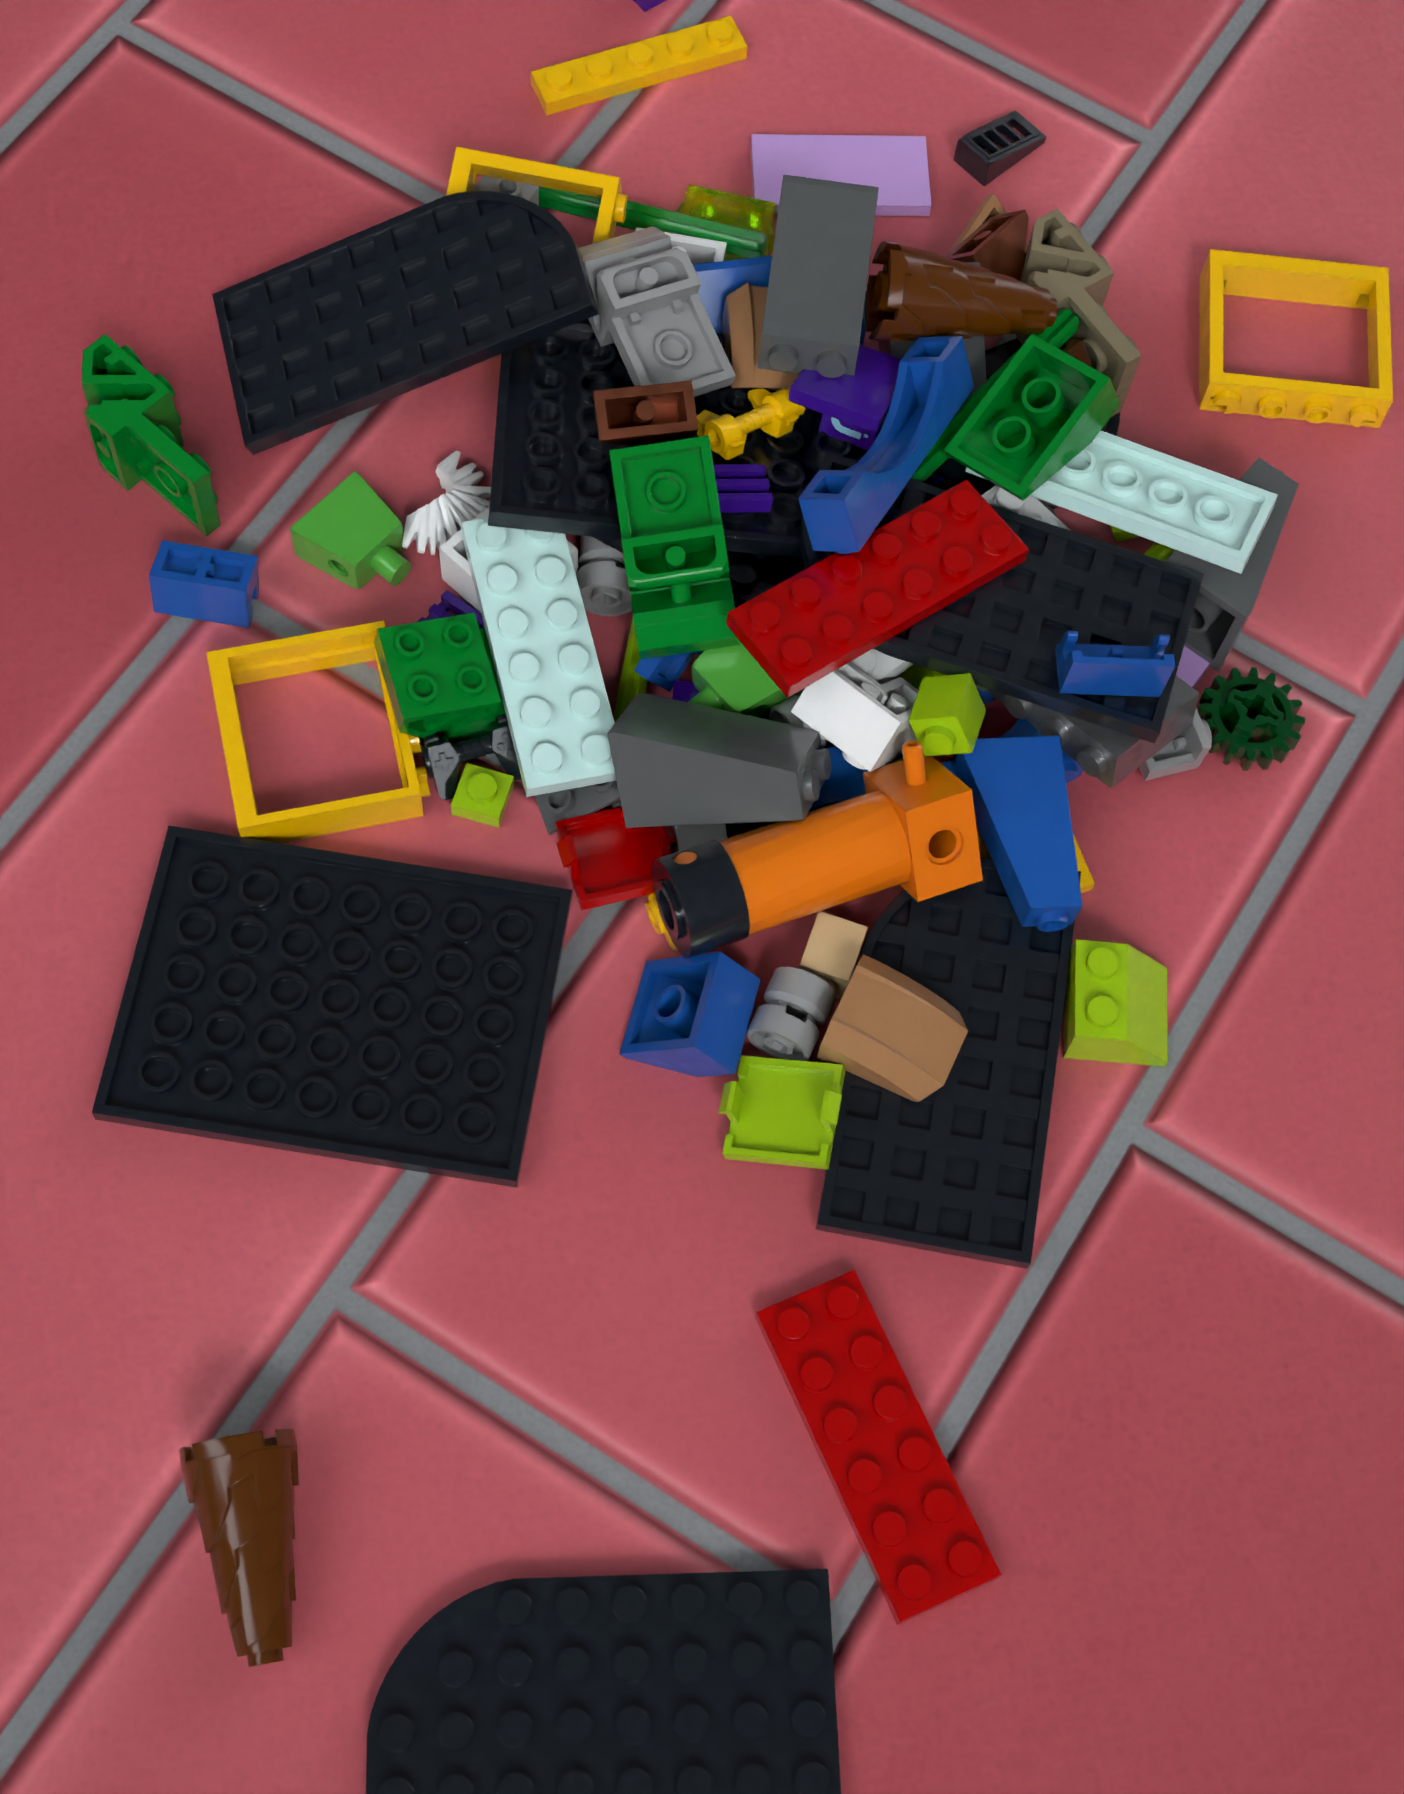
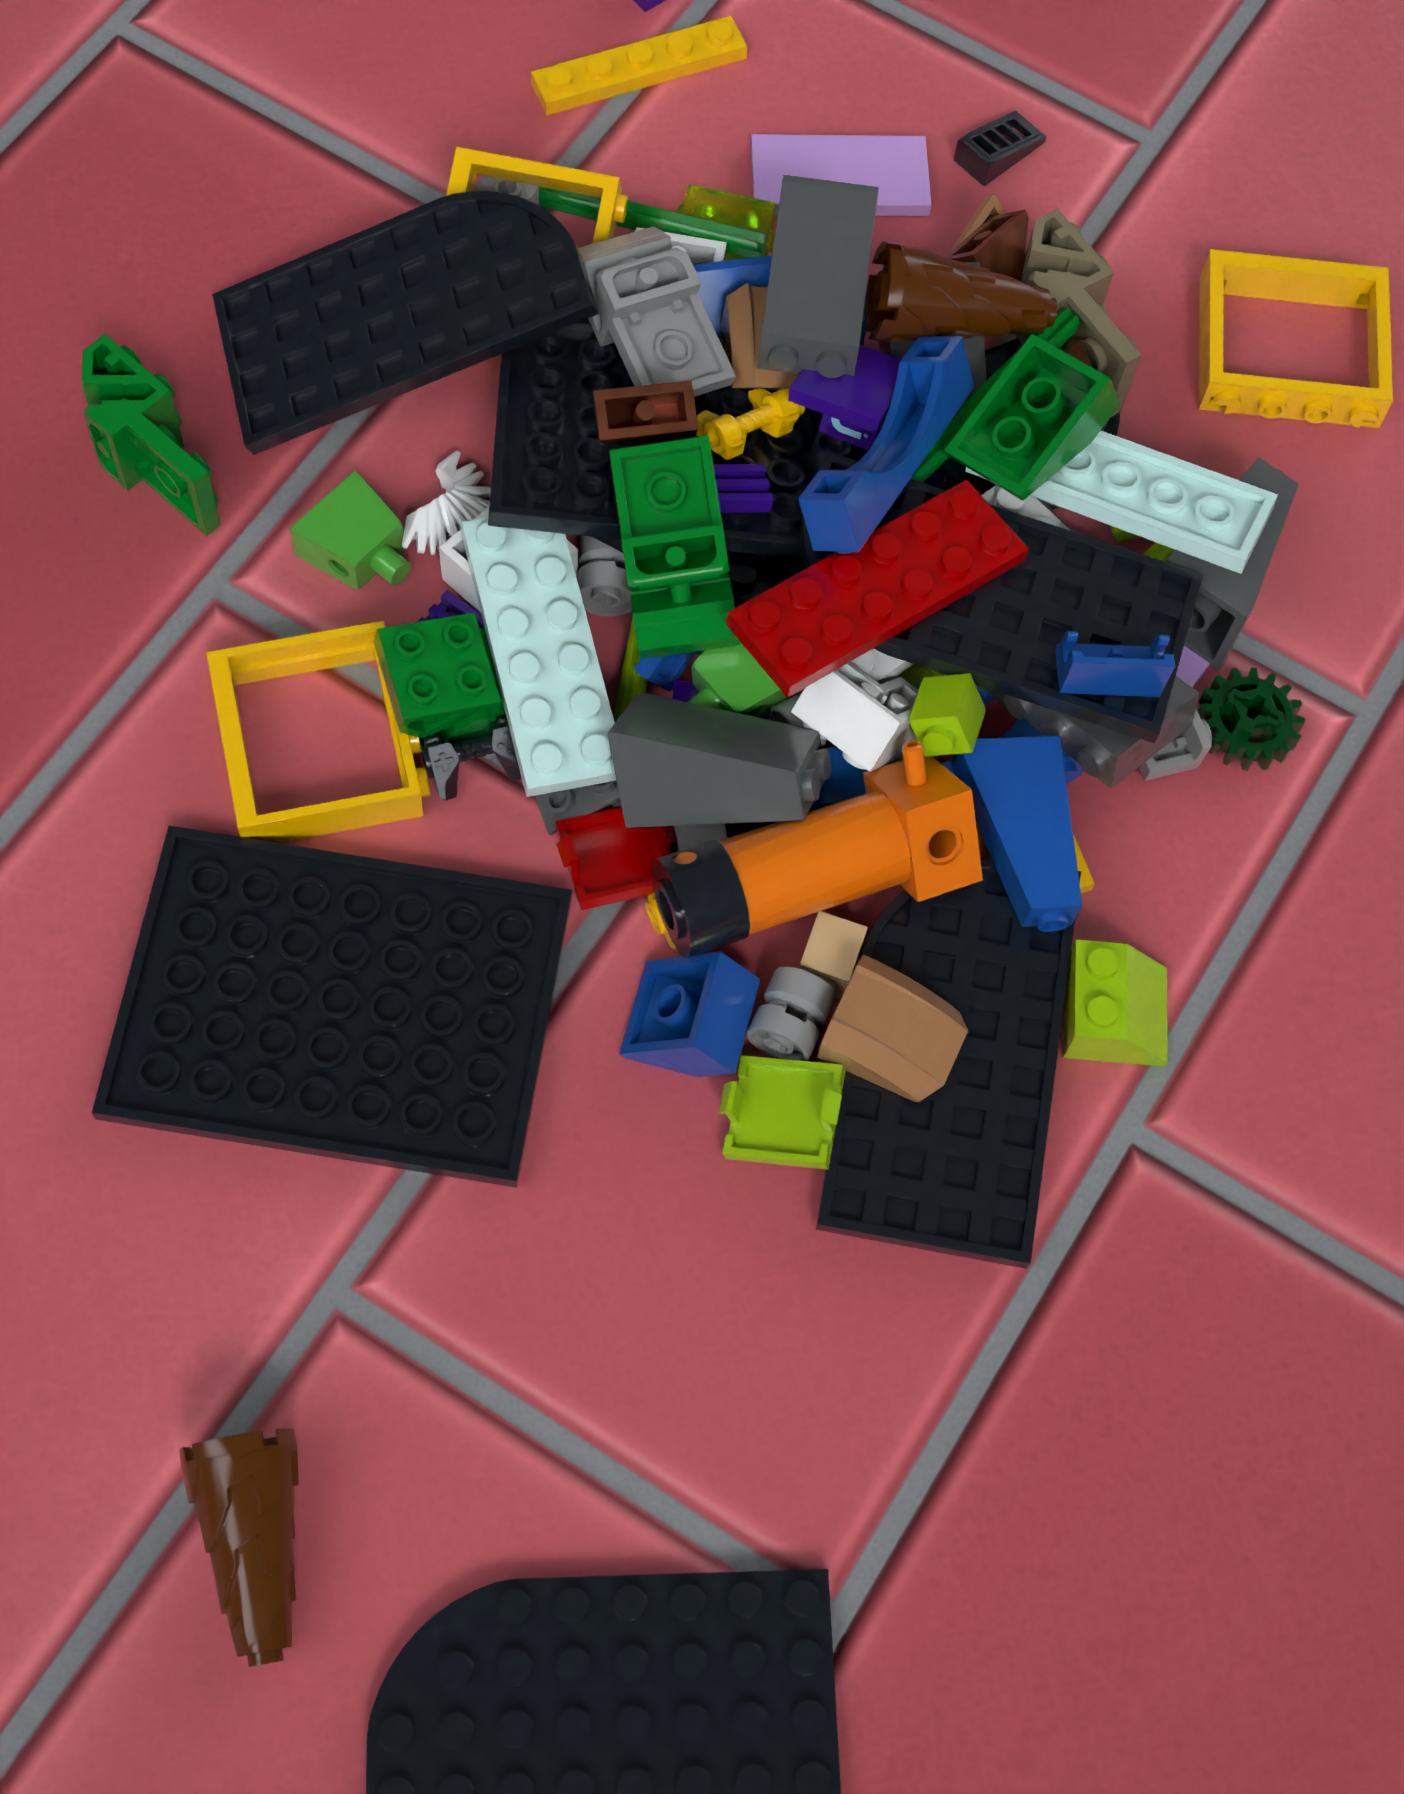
blue hinge [149,540,259,628] -> none
lime plate [451,763,514,828] -> none
red plate [755,1270,1002,1625] -> none

